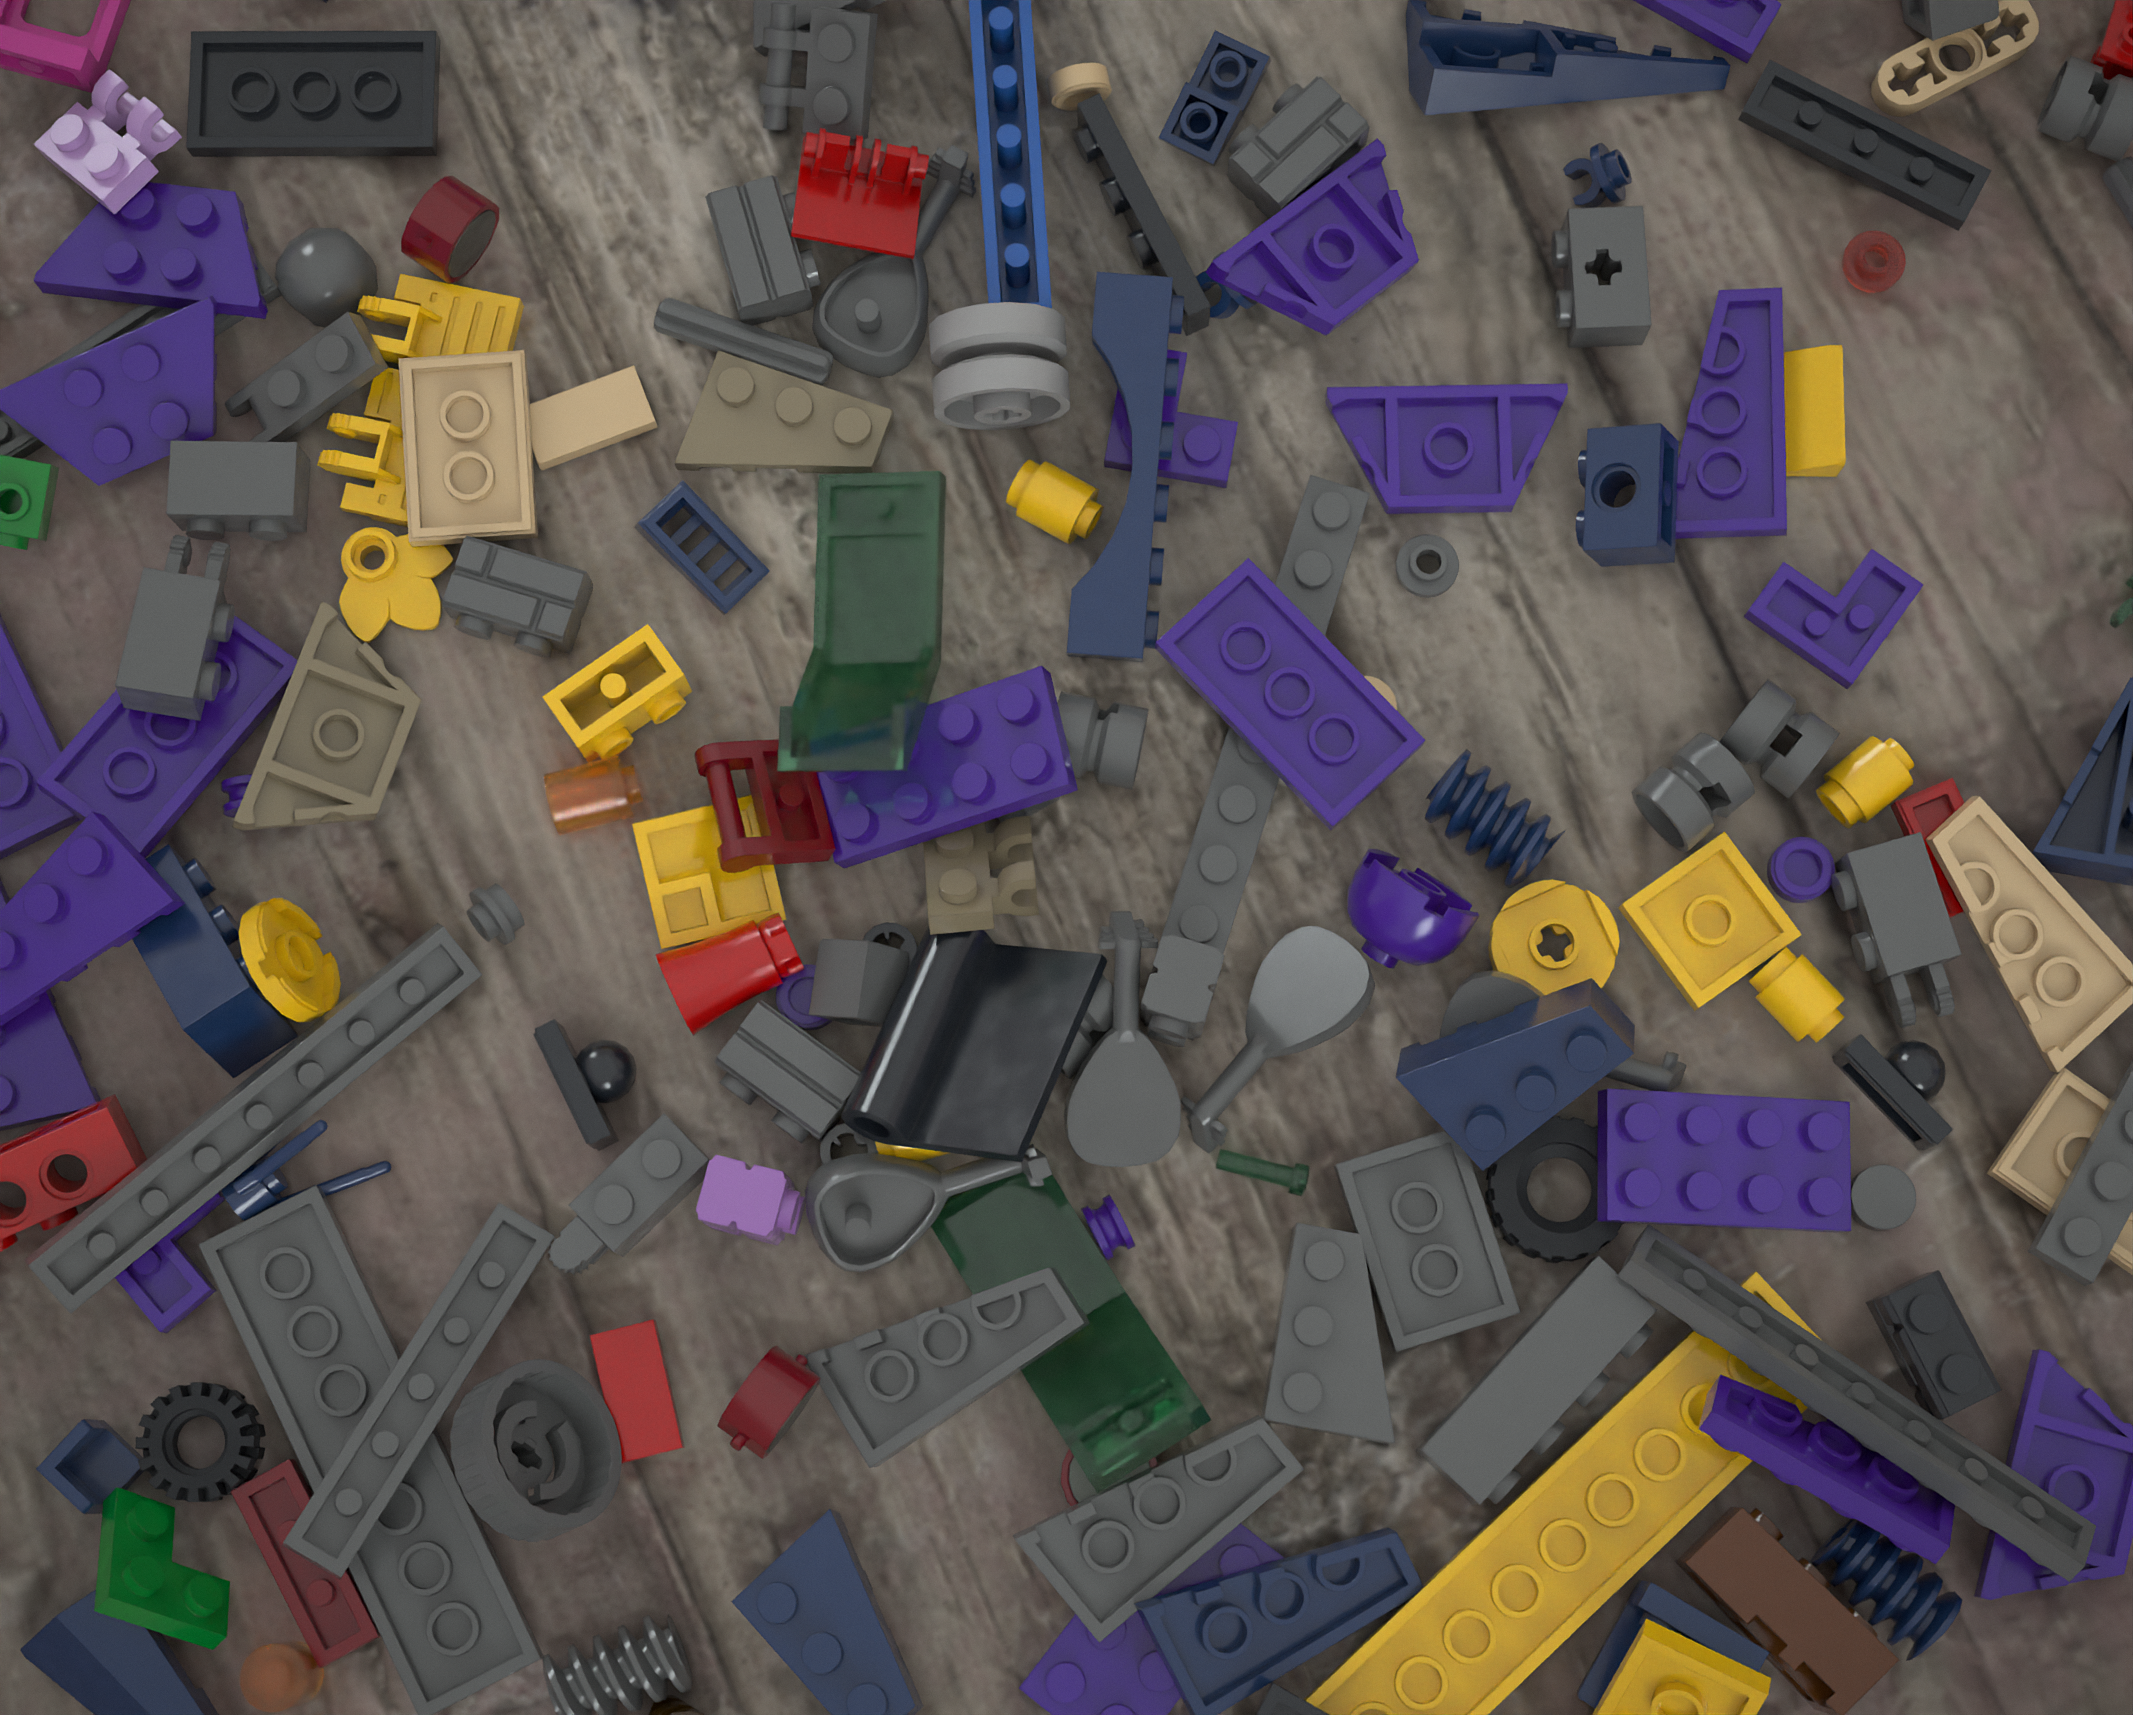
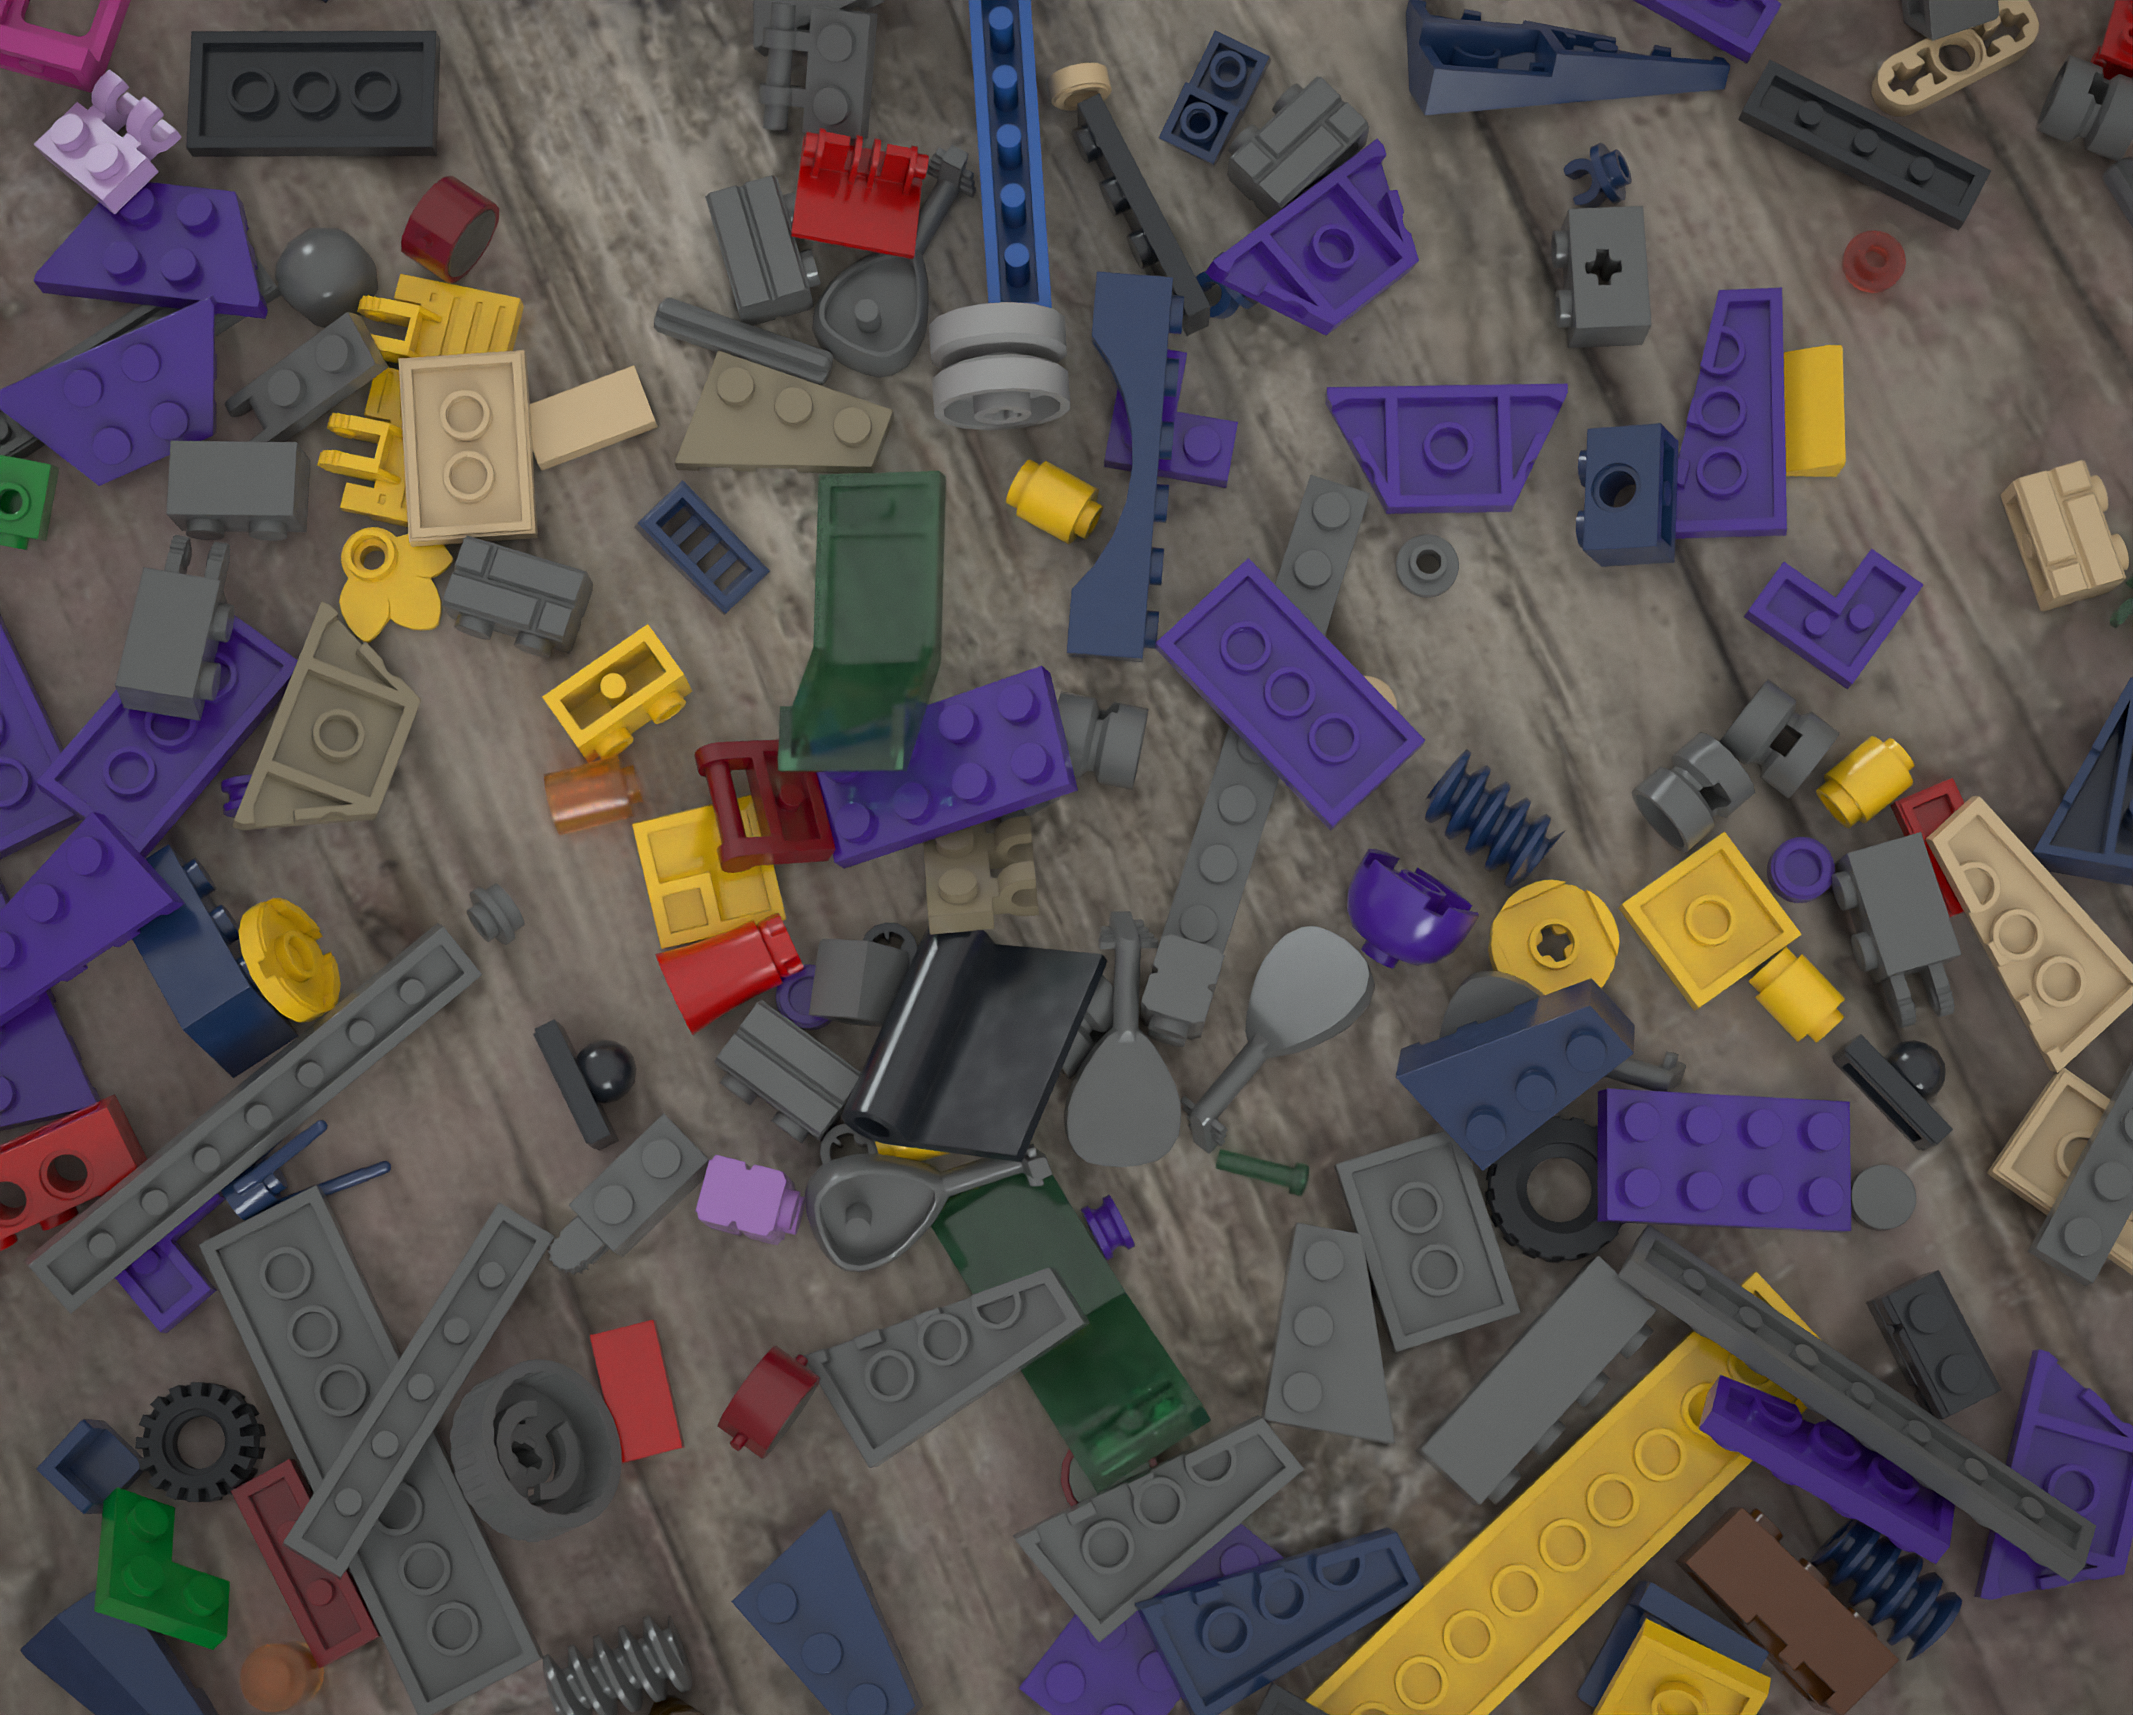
none -> tan brick [2000,460,2129,612]

